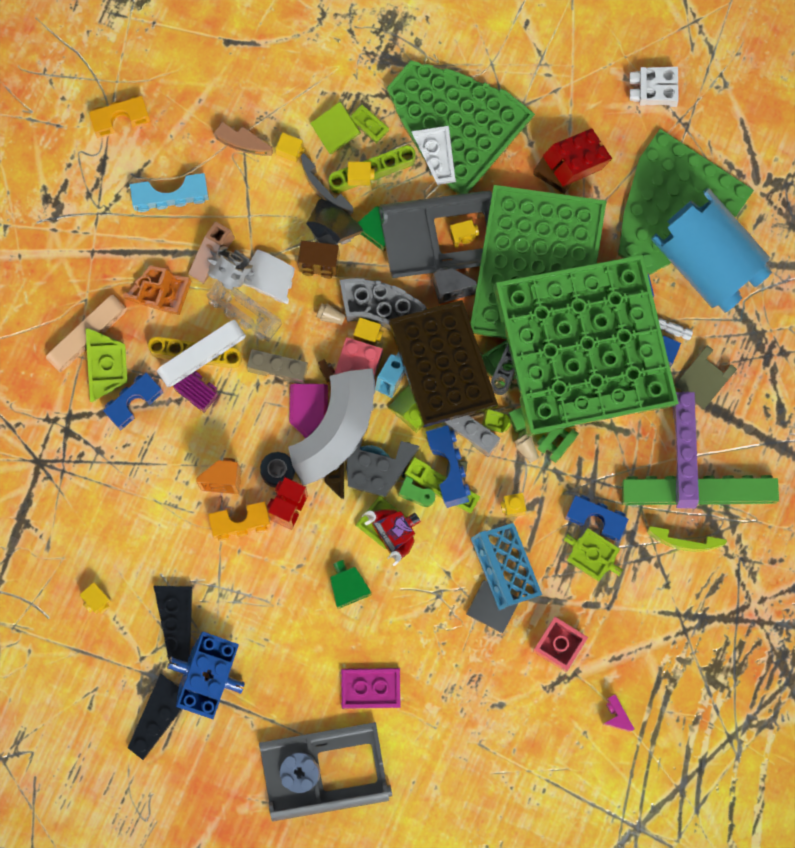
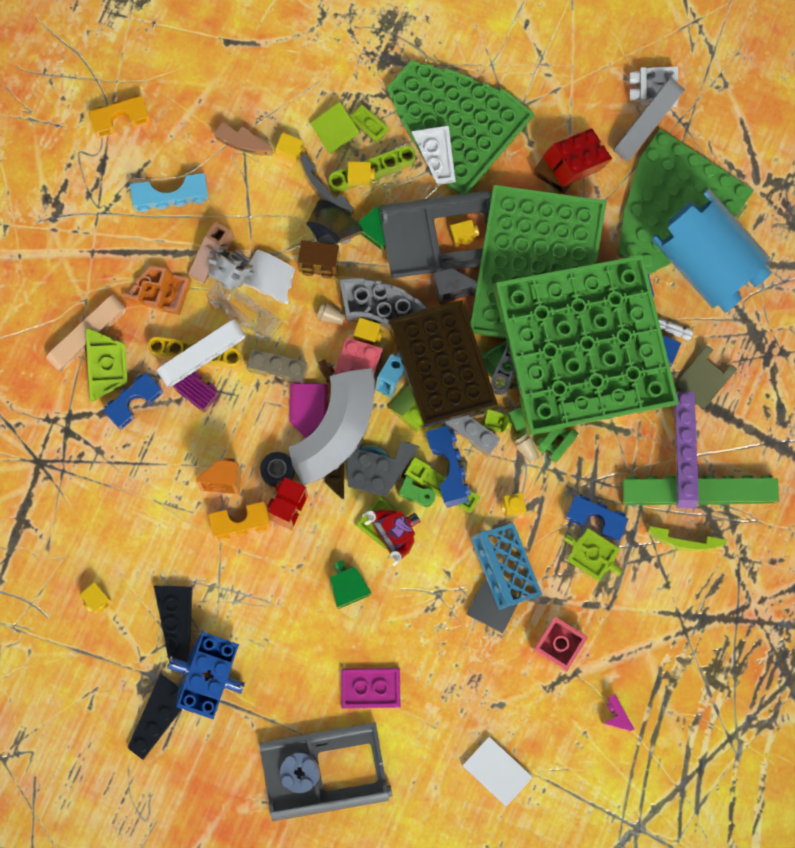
none -> white tile [463,737,533,806]
none -> light grey beam [613,77,685,162]

